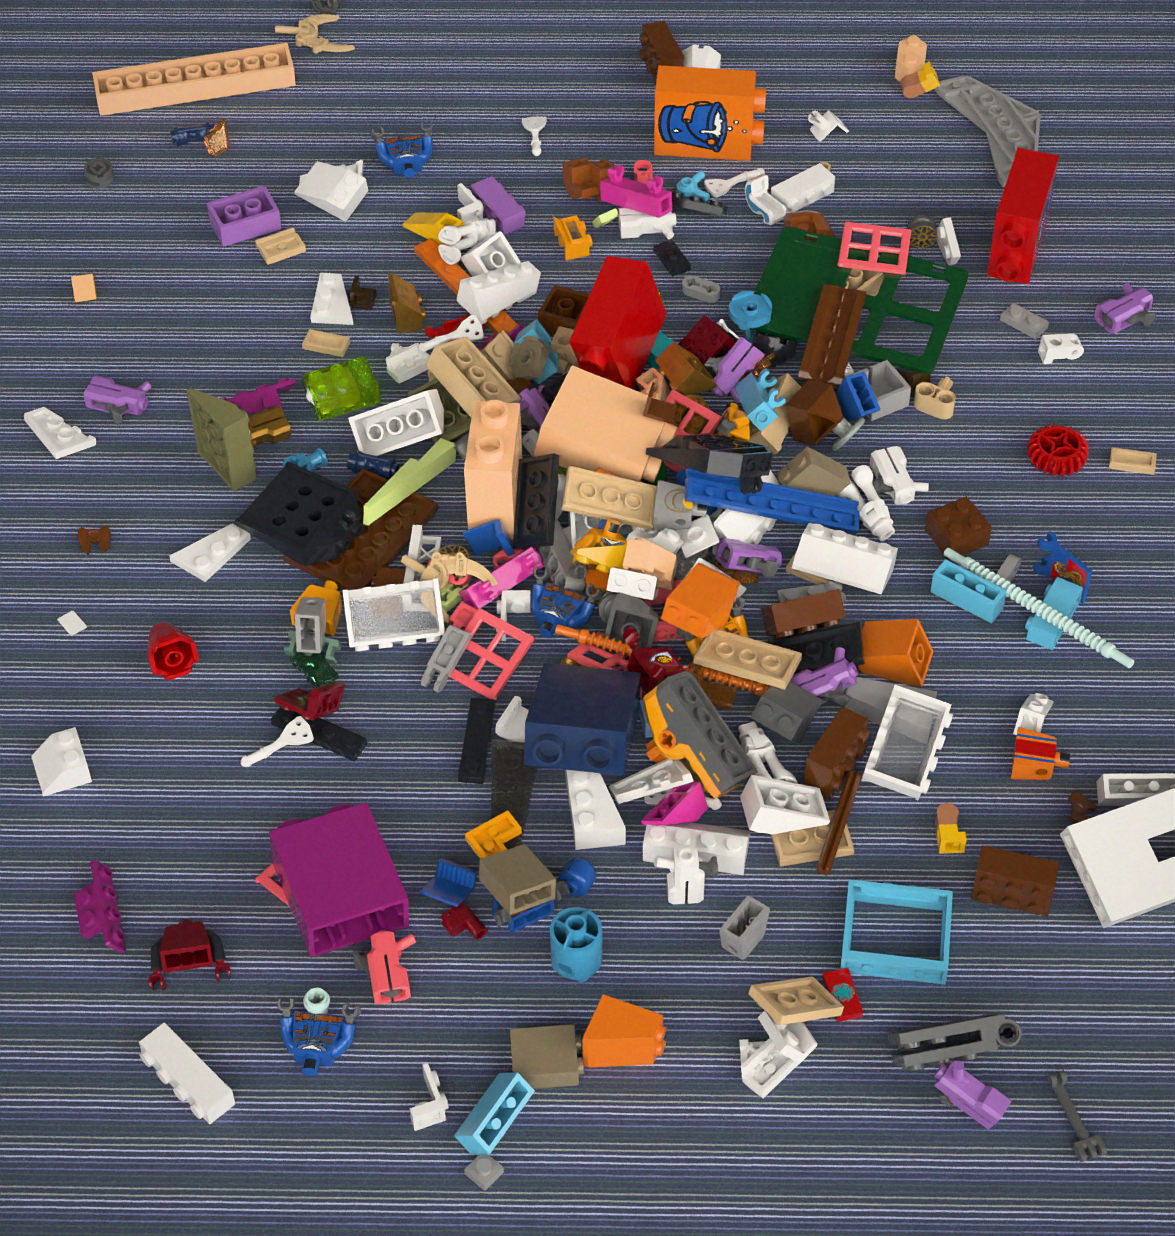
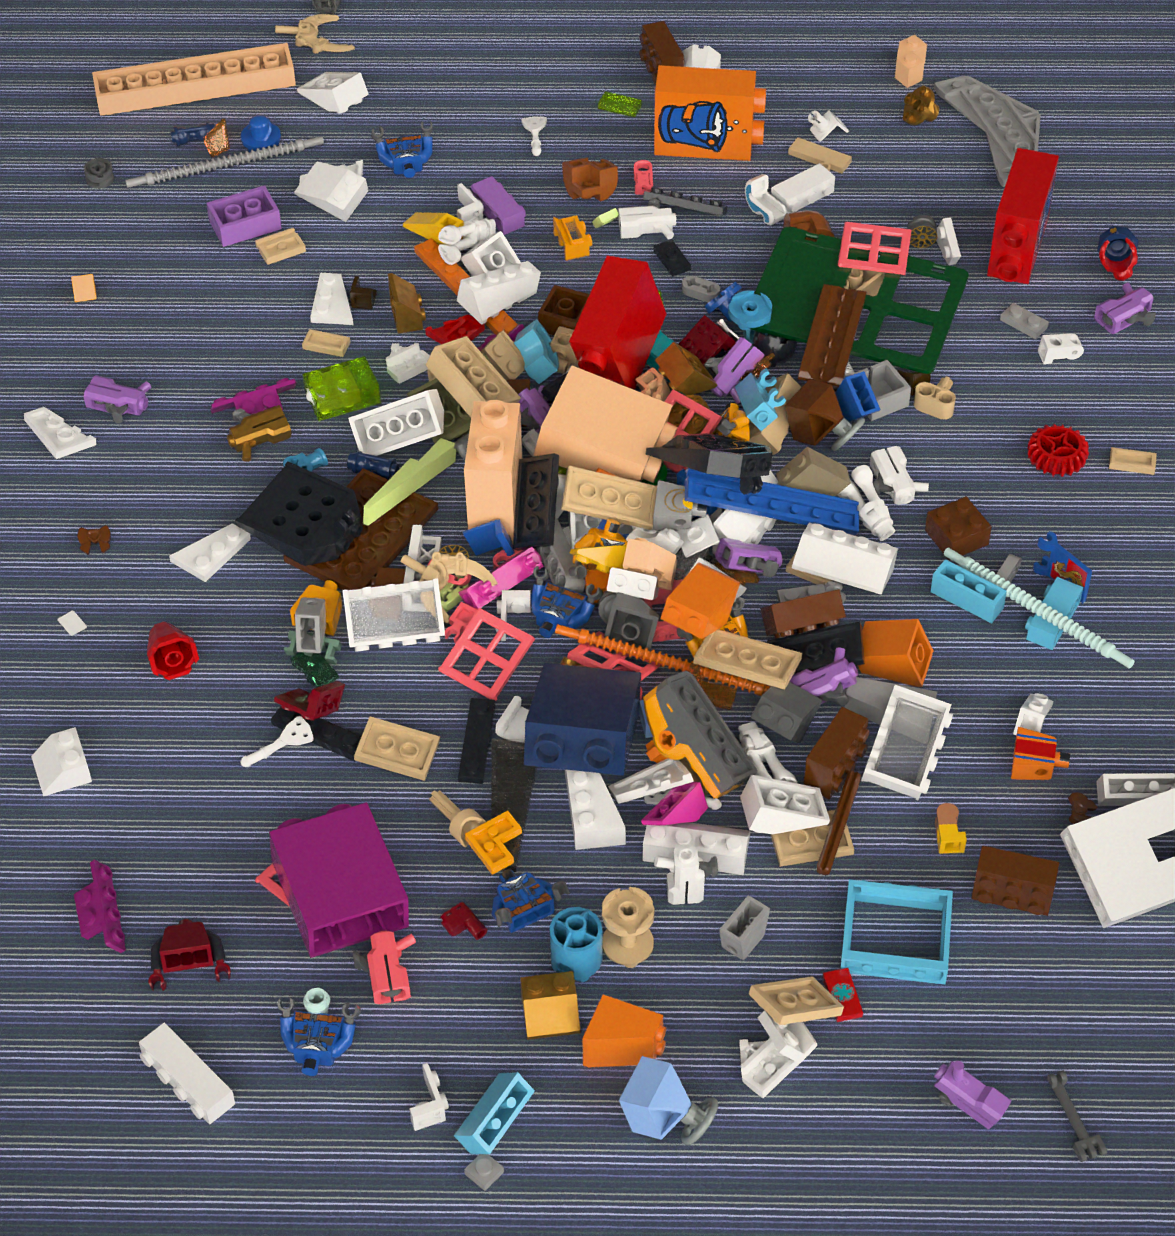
olive slope [186,388,257,491] -> none
white piece [418,315,484,353] -> none
blue piece [420,858,477,907] -> none
light grey hinge [421,625,472,693] -> none
dark tan brick [479,844,556,915] -> none
dark tan plate [509,336,550,380] -> none
dark tan brick [510,1024,584,1089] -> none
blue head [558,858,596,897] -> none
dark pink brick [600,164,672,218] -> none
dark red torso [622,627,690,694] -> none
reddish brown bracket [643,382,677,424] -> none
medium azure piece [676,170,710,201] -> none
white piece [704,168,765,198] -> none
dark grey hinge [887,1013,1022,1071] -> none
leg [900,62,940,98] -> none
none -> light grey hose [125,136,324,188]
none -> blue plate [241,115,281,152]
none -> white slope [297,72,369,113]
none -> tan plate [354,716,440,781]
none -> tan piece [429,790,486,847]
none -> slope [520,971,580,1040]
none -> clear neon green tile [598,92,642,117]
none -> tan piece [602,887,654,968]
none -> light blue piece [619,1056,718,1145]
none -> blue plate [704,281,742,322]
none -> tan tile [788,138,852,174]
none -> pearl gold plate [903,86,939,125]
none -> piece [1097,226,1138,281]

